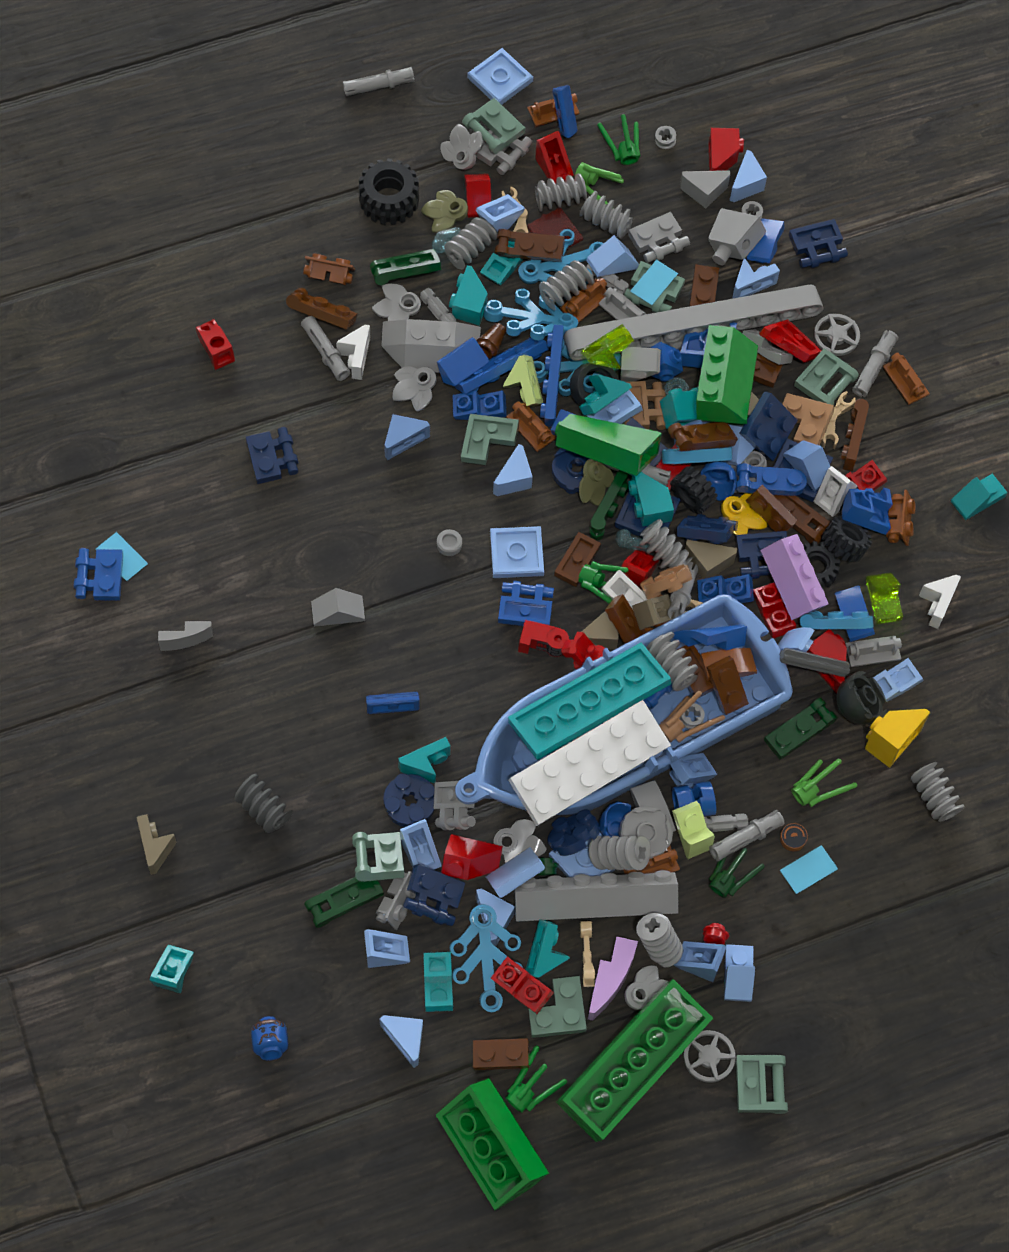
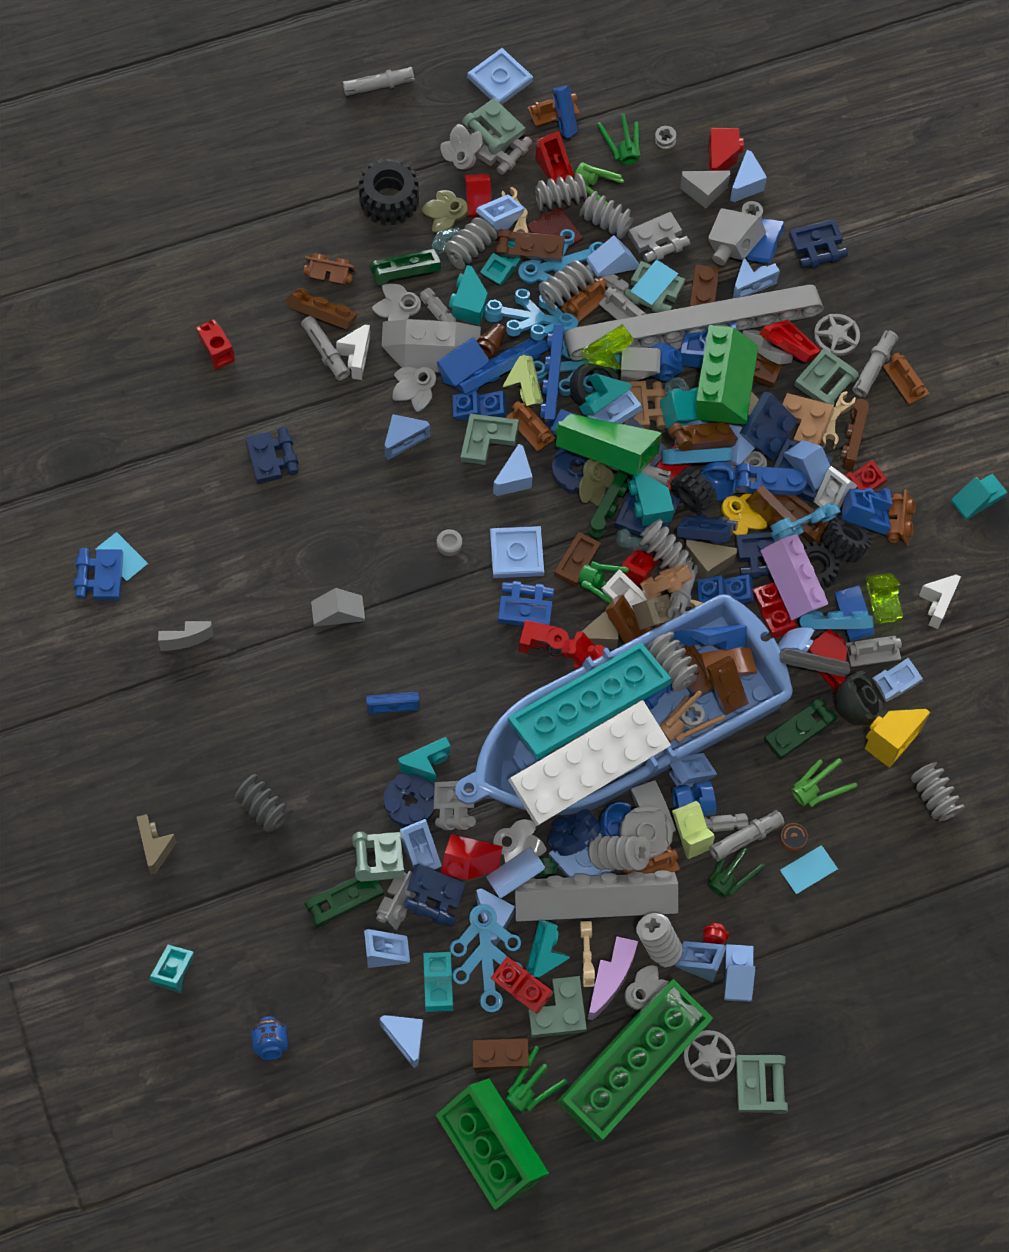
none -> dark azure plant [770,502,841,542]

